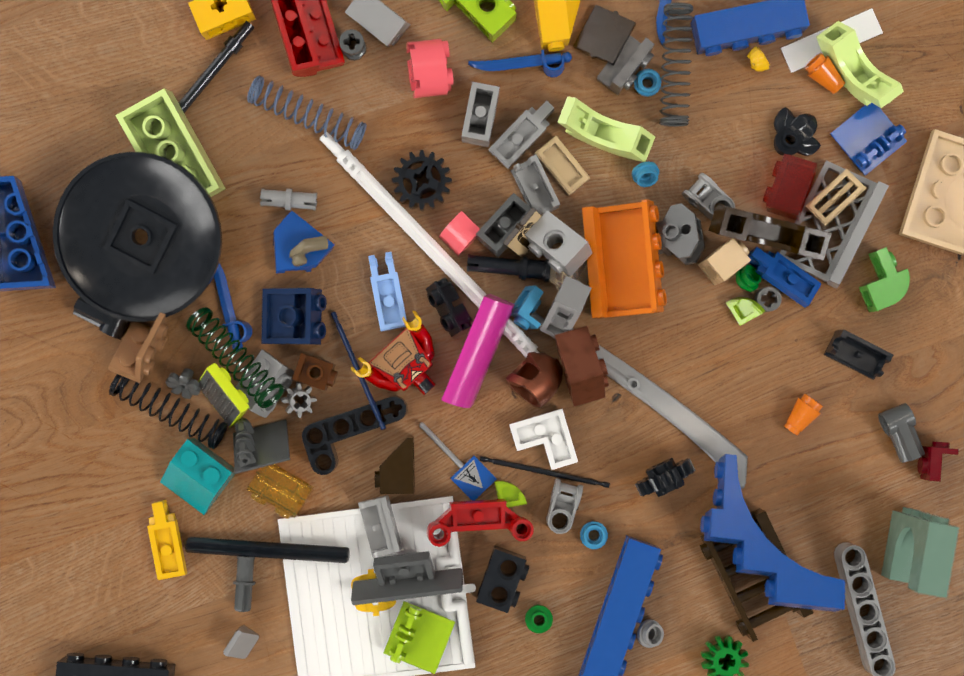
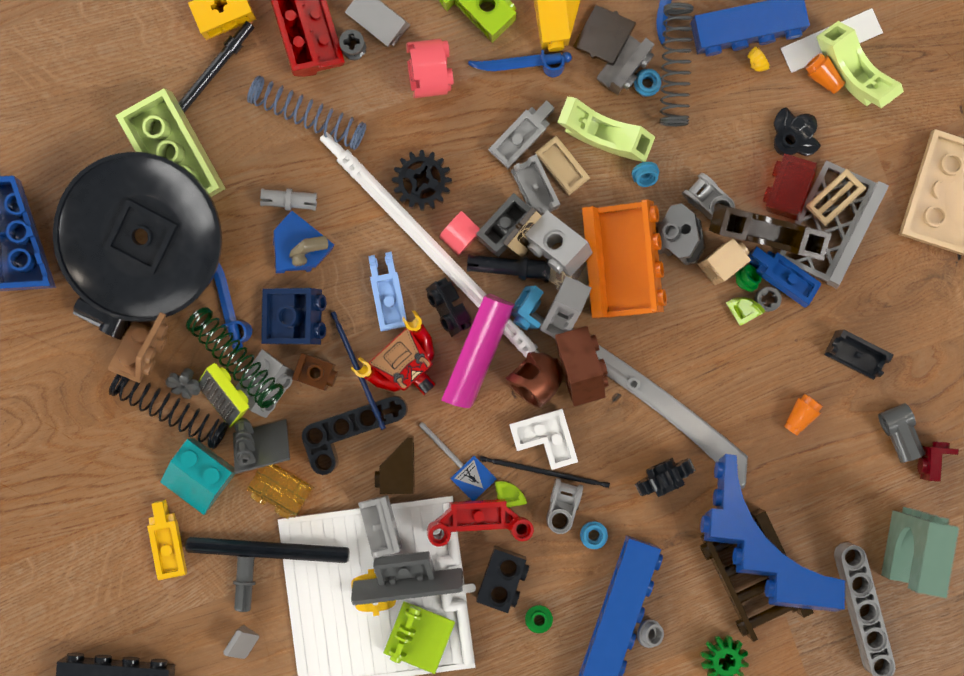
light grey gear [281,382,317,418] -> none
light grey brick [461,82,500,147] -> none
hinge [830,103,907,176] -> none
bright green brick [859,247,910,313] -> none

